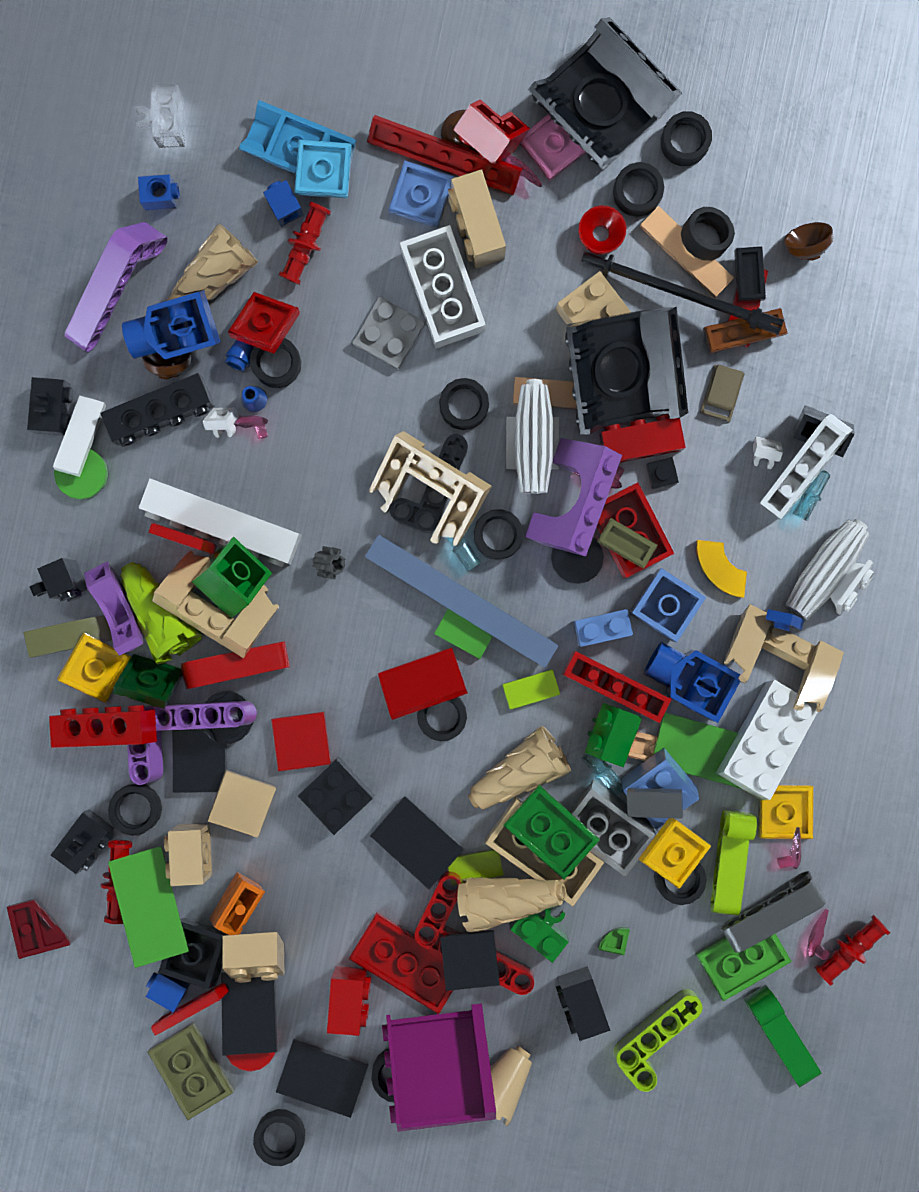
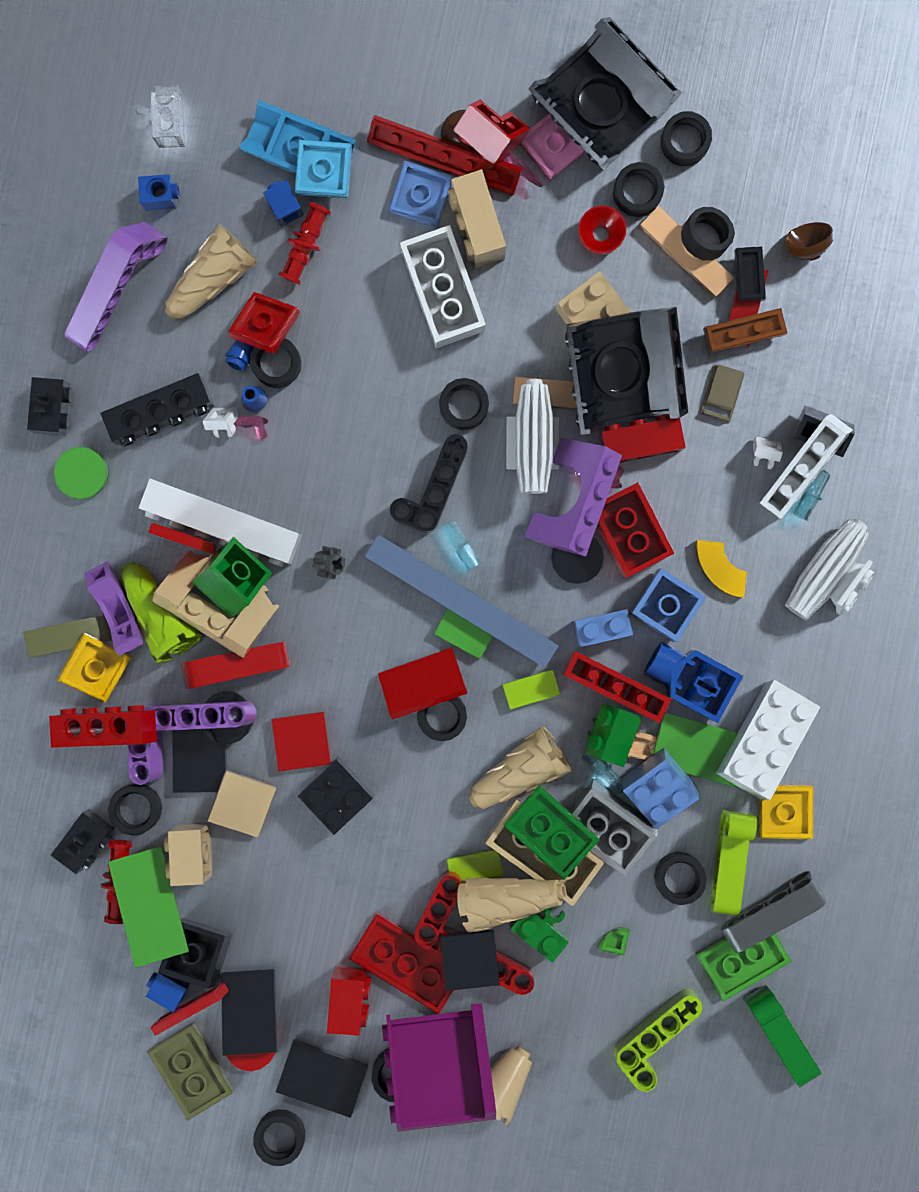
dark red wing [7,899,71,959] -> none
black brick [29,558,88,602] -> none
white tile [53,395,106,477] -> none
dark green hinge [113,654,183,709] -> none
blue brick [122,290,221,359] -> none
reddish brown piece [142,352,191,380] -> none
orange brick [209,872,265,935] -> none
tan brick [223,932,285,983] -> none
light grey piece [352,296,425,370] -> none
tan wedge [369,431,492,546] -> none
black tile [370,796,464,890] -> none
black tyre [473,509,524,560] -> none
black brick [556,966,611,1041] -> none
black bar [581,252,785,336] -> none
olive tile [597,518,657,569] -> none
dark grey tile [627,788,683,819] -> none
yellow tile [639,818,711,889] -> none
black plate [646,457,679,490] -> none
tan wedge [724,604,844,712] -> none
blue plate [766,609,805,631] -> none
clear pink bar [777,827,801,869] -> none
clear pink bar [808,909,829,960] -> none
red piece [814,914,891,986] -> none

